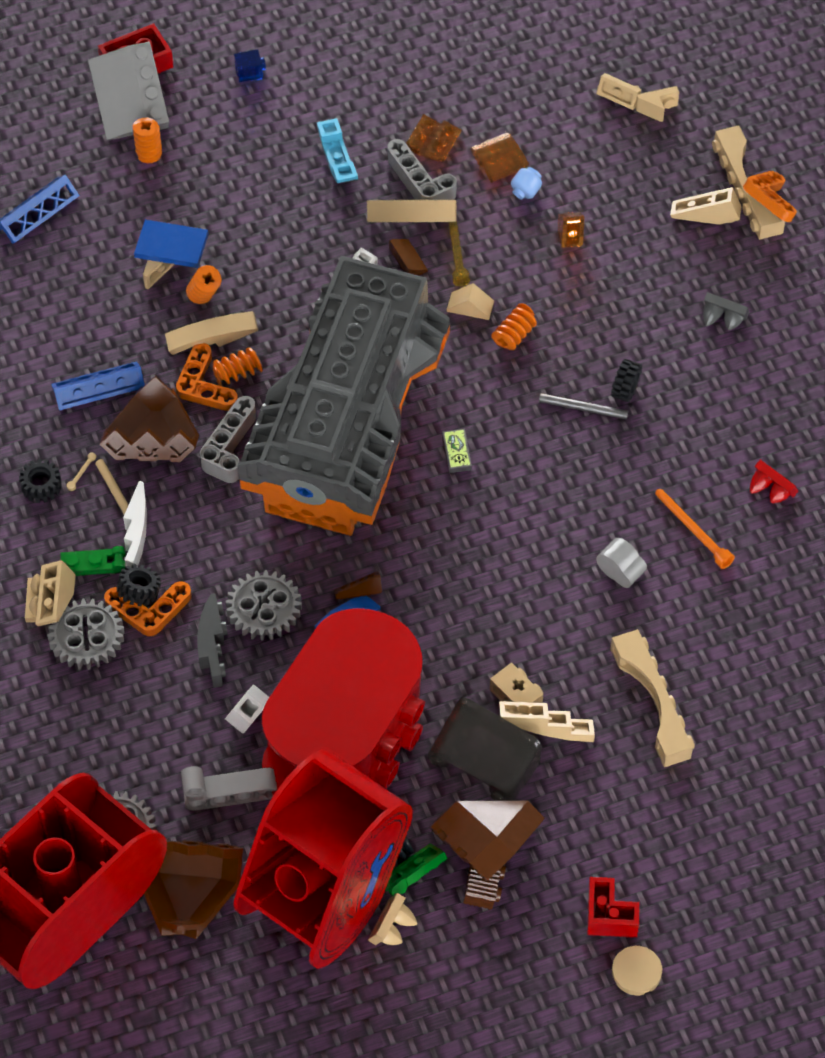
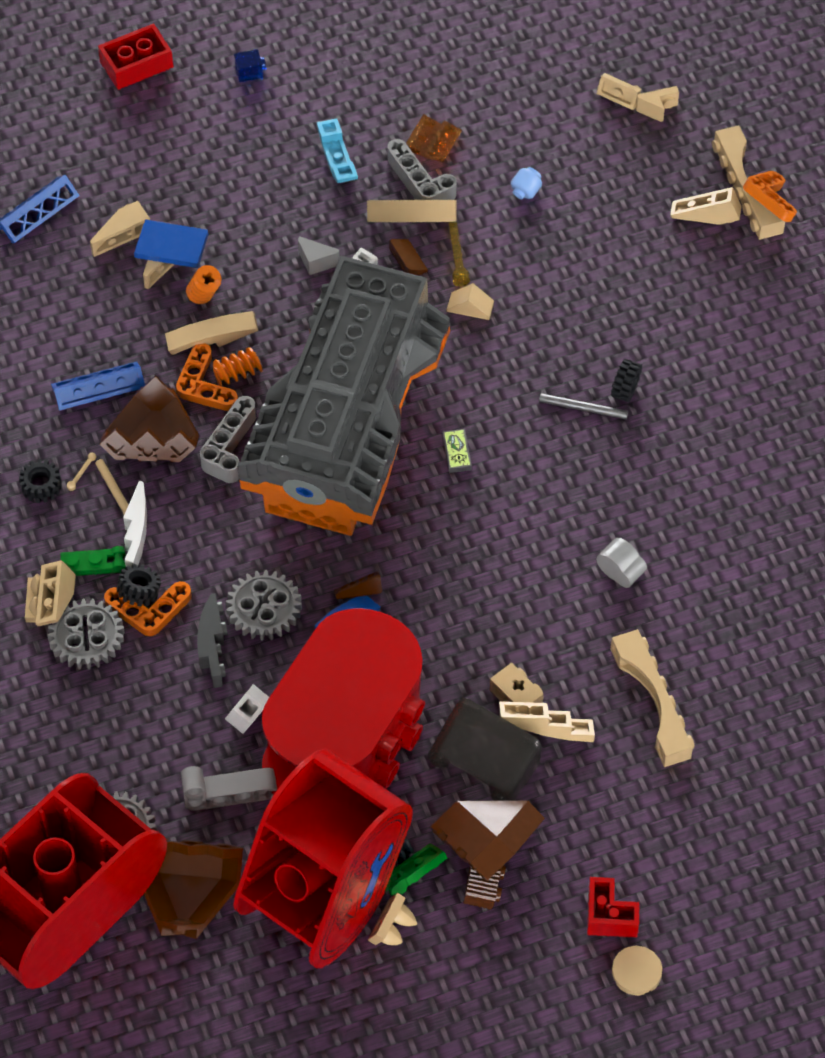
light grey slope [88,41,169,141] -> none
orange piece [133,118,162,163] -> none
clear orange slope [471,132,529,183] -> none
orange piece [491,303,537,350] -> none
clear orange slope [558,212,585,248] -> none
orange piece [655,489,735,569] -> none
dark grey tile [703,292,749,330] -> none
red tile [750,459,799,503] -> none
none -> tan slope [90,201,150,257]
none -> light grey slope [298,237,340,275]

